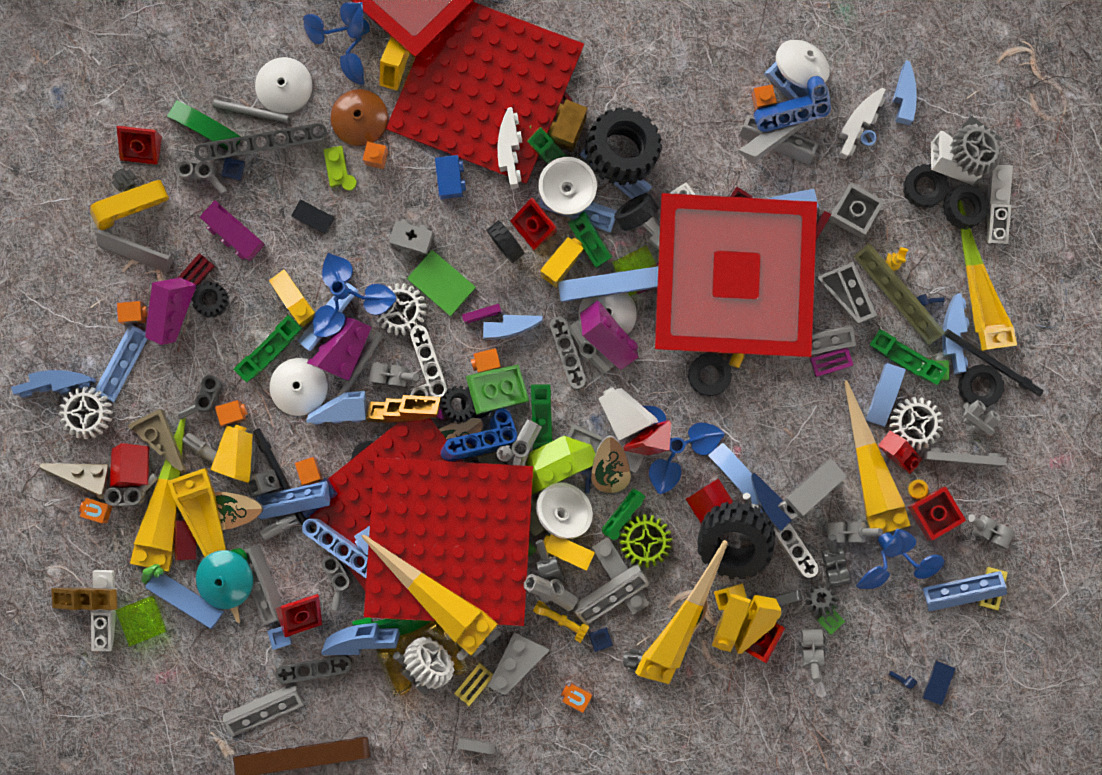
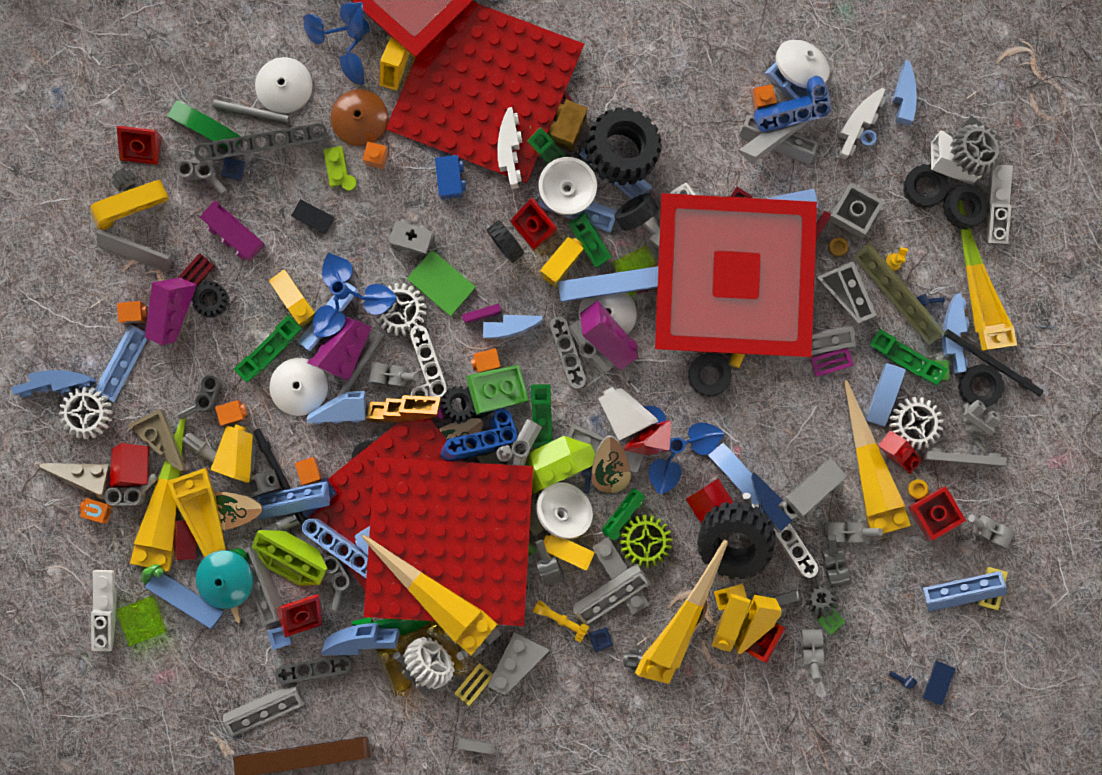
pearl gold slope [51,588,117,610] -> none
light grey piece [524,574,577,611] -> none
orange brick [561,682,592,713] -> none
blue plant [856,529,945,589] -> none
none -> lime wedge [252,530,327,586]
none -> pearl gold tile [828,237,849,257]

